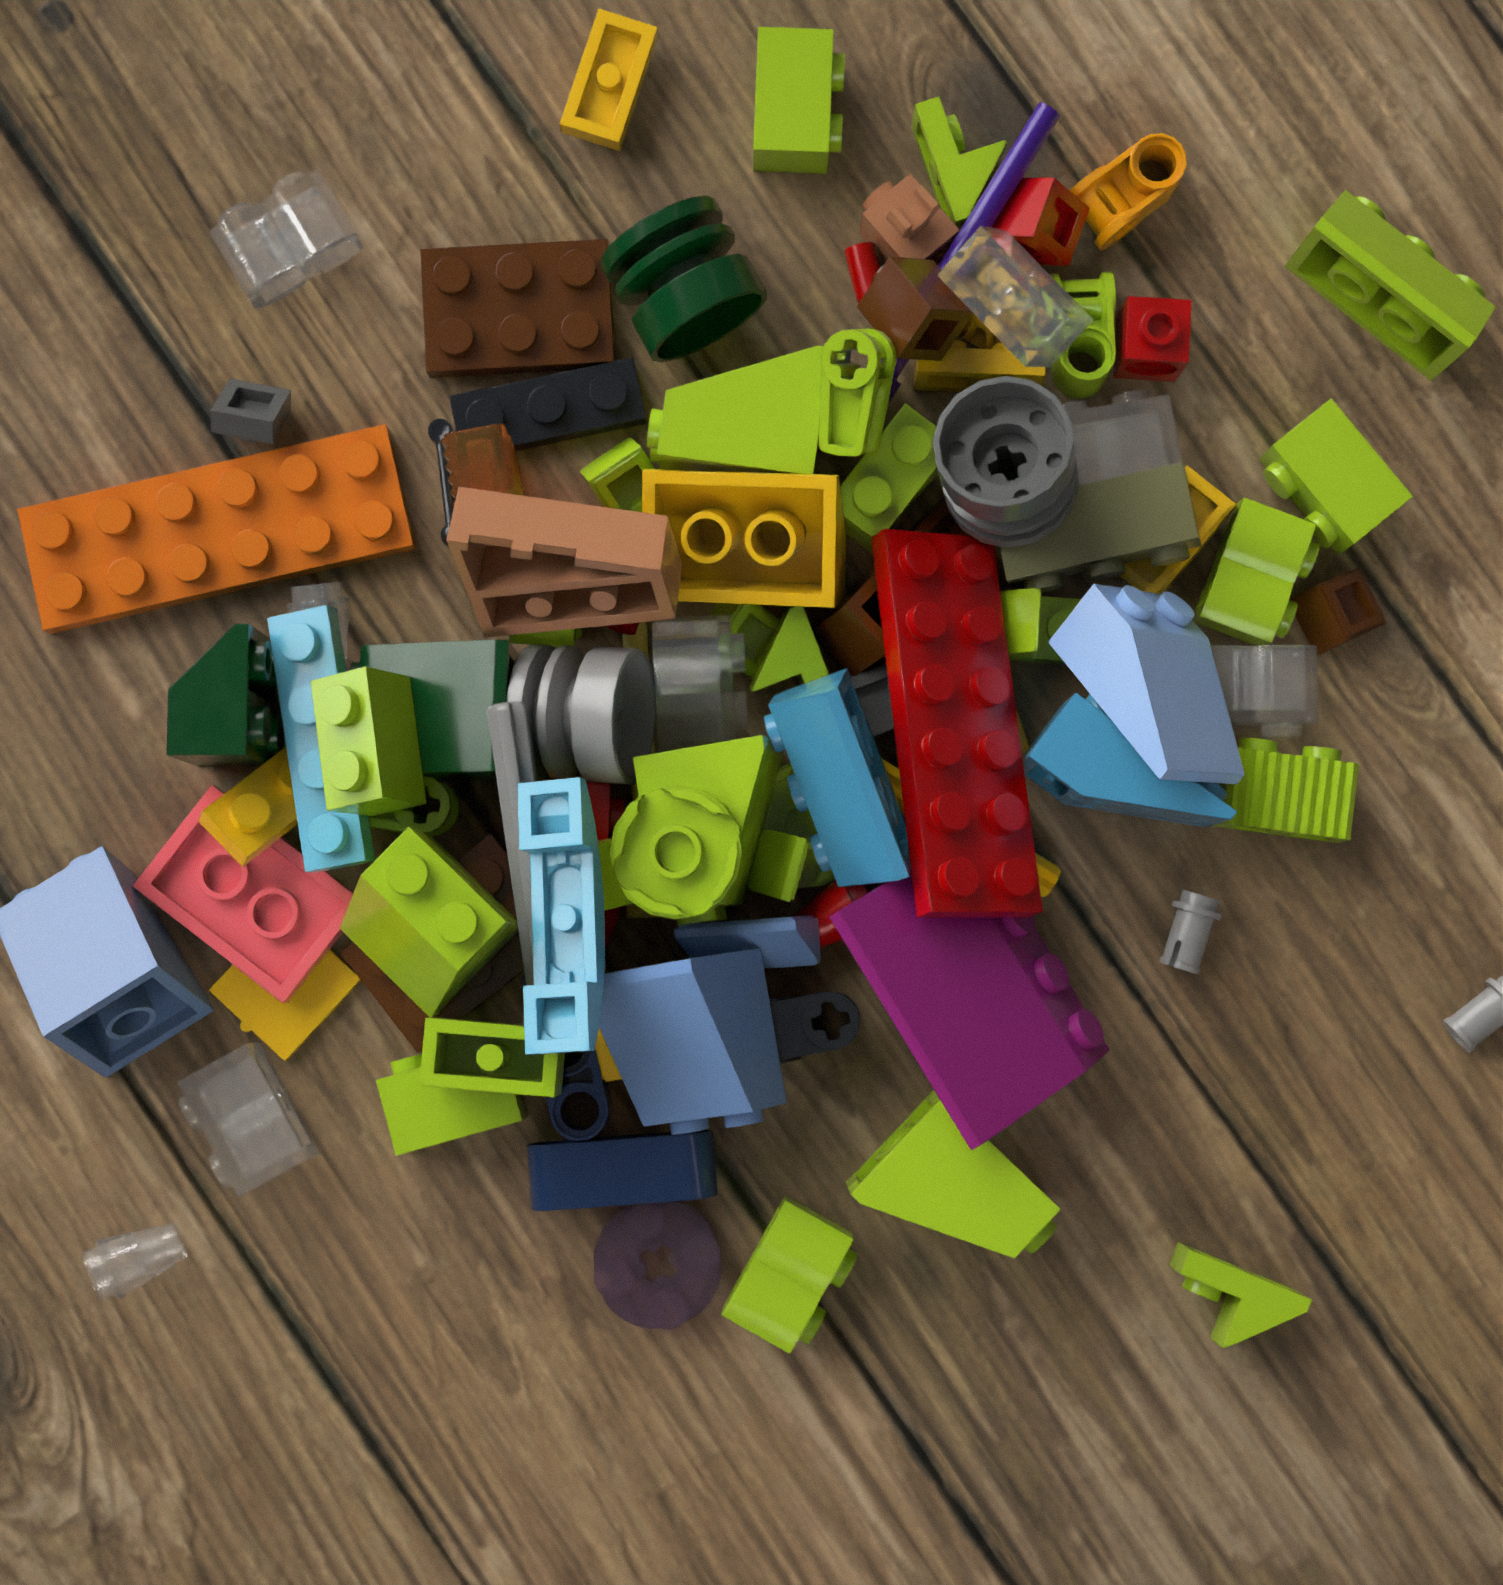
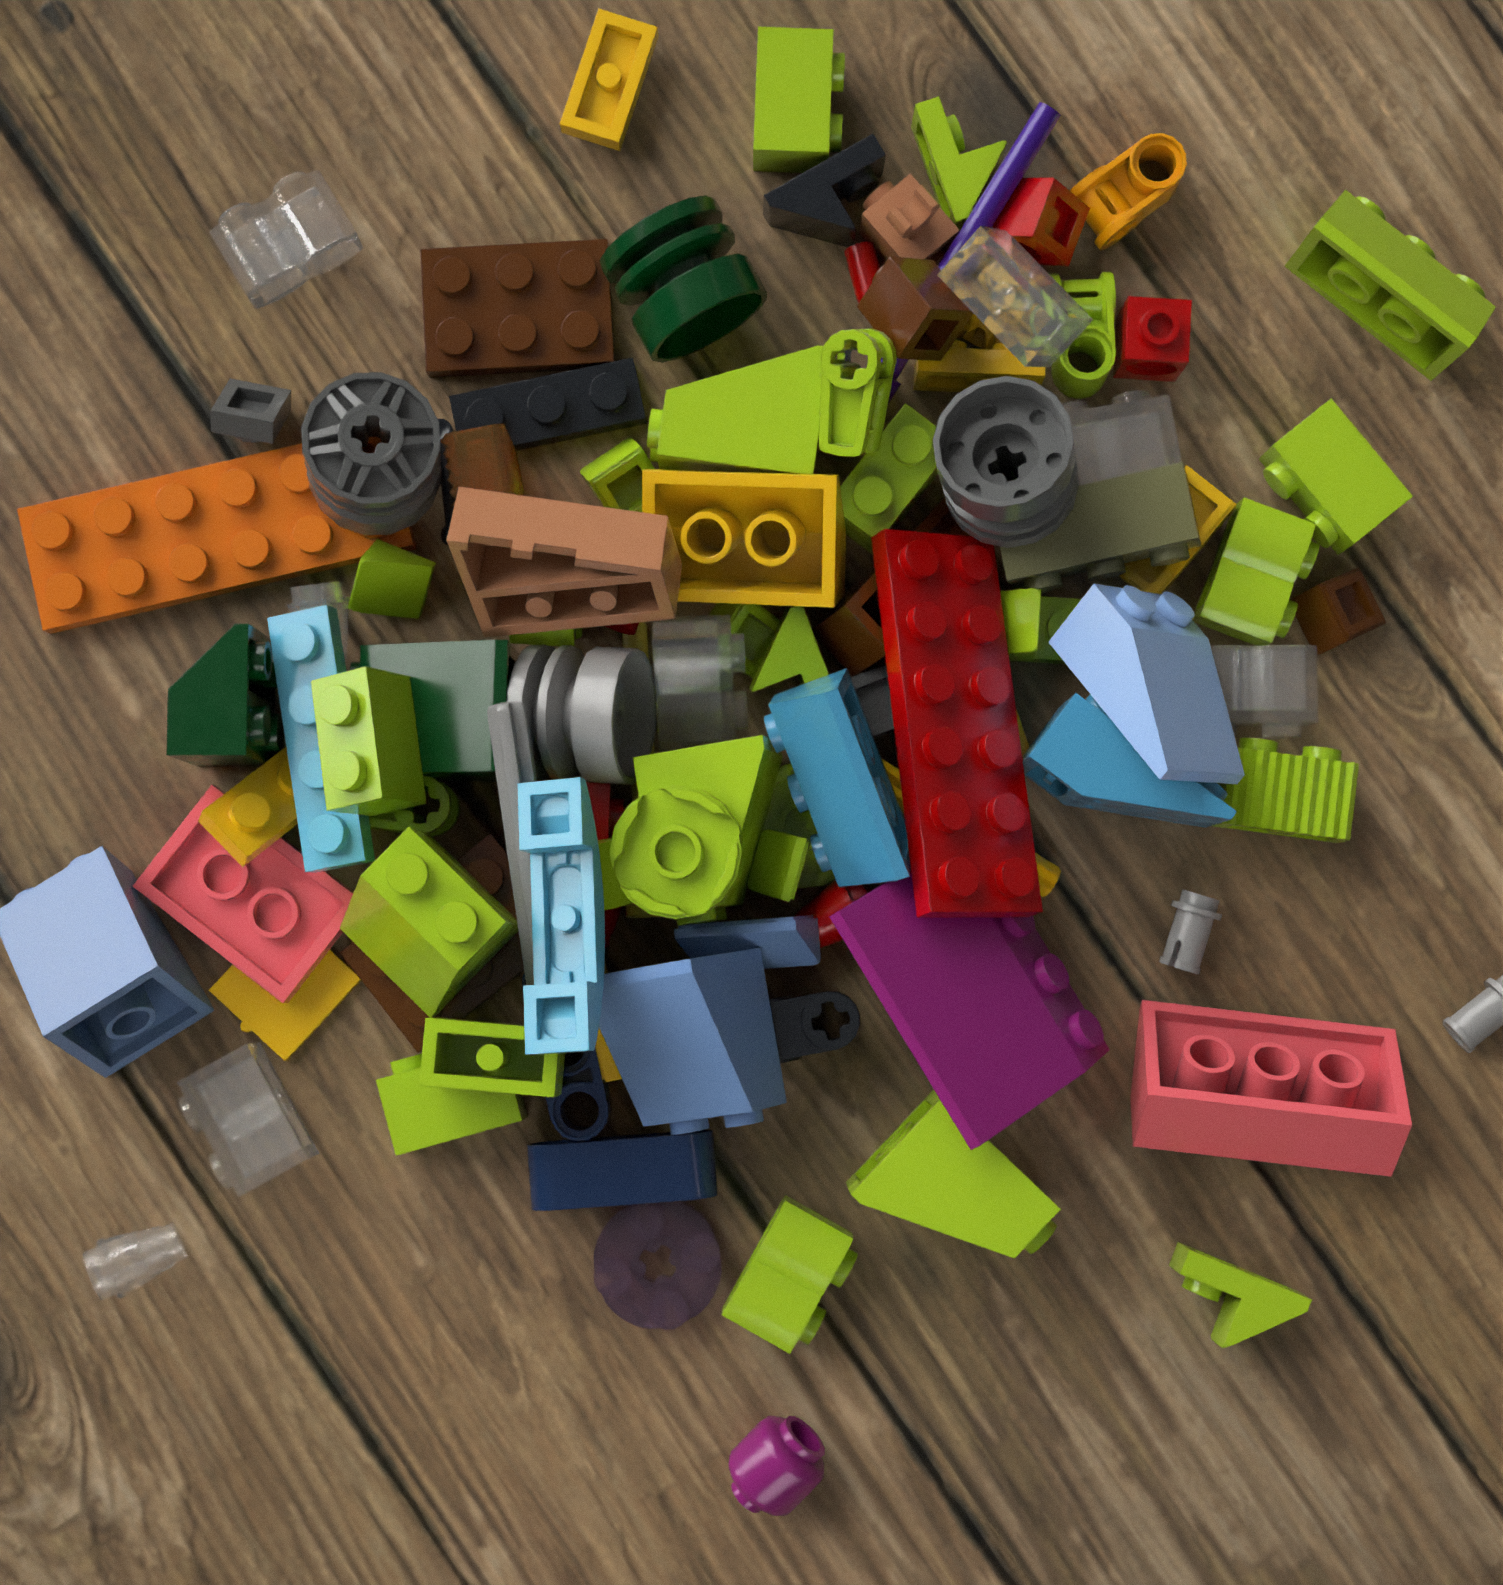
none -> dark grey wheel [301,372,441,536]
none -> lime slope [348,539,436,619]
none -> magenta head [729,1416,825,1516]
none -> black slope [763,134,886,247]
none -> coral slope [1130,1000,1412,1177]

